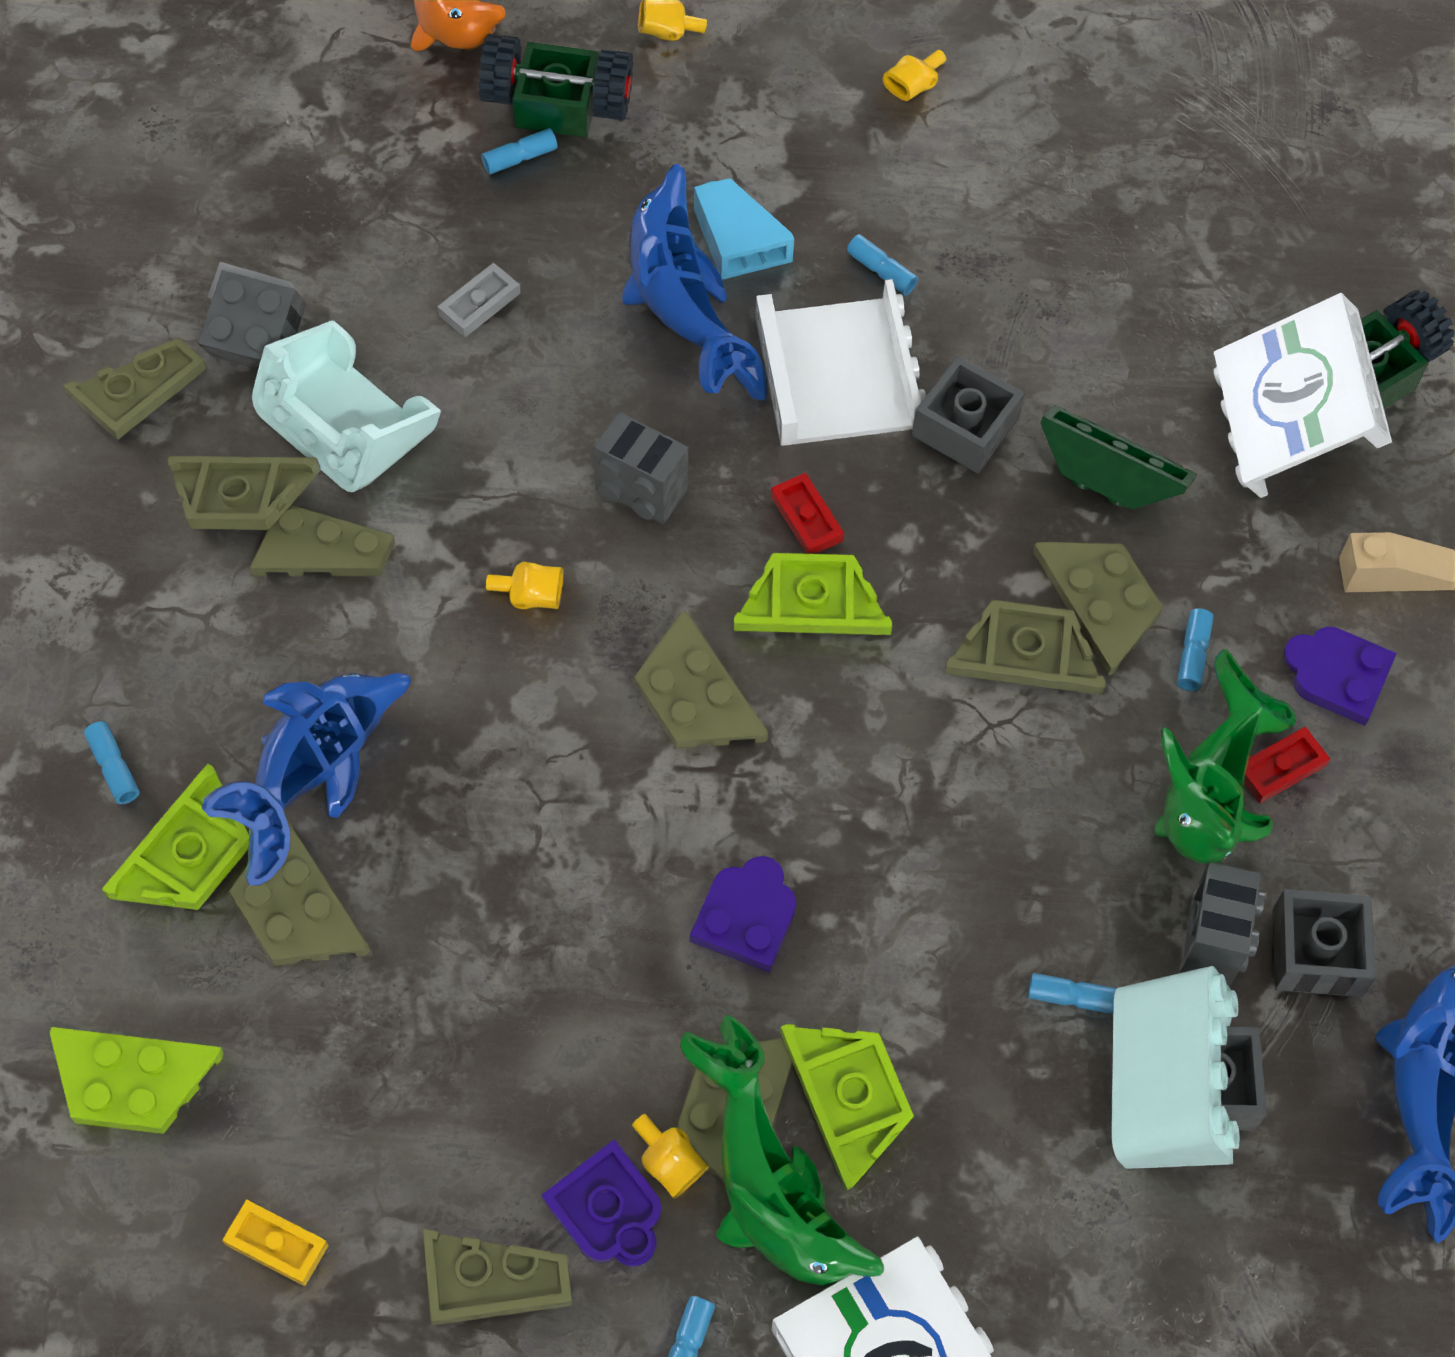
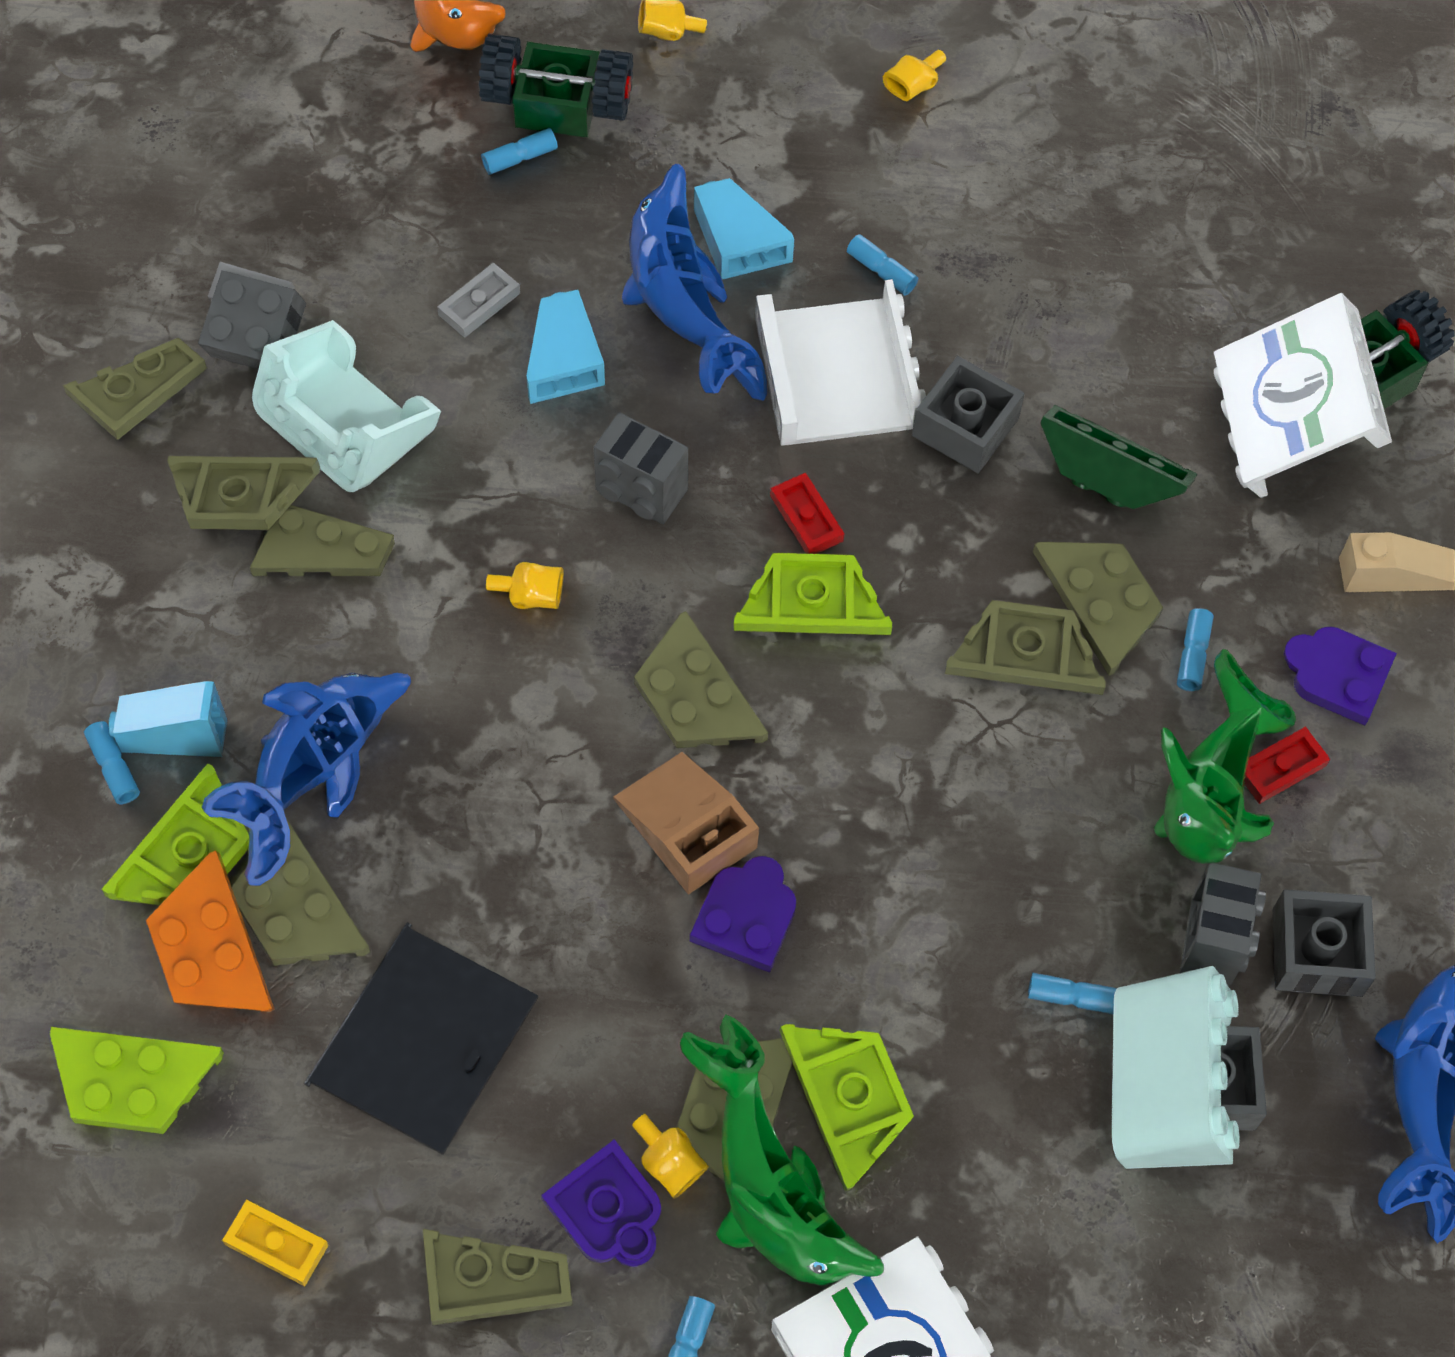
none -> medium azure slope [109,681,227,757]
none -> orange wing [146,851,275,1012]
none -> black piece [304,922,538,1155]
none -> medium azure slope [526,290,605,404]
none -> medium nougat slope [613,752,759,895]

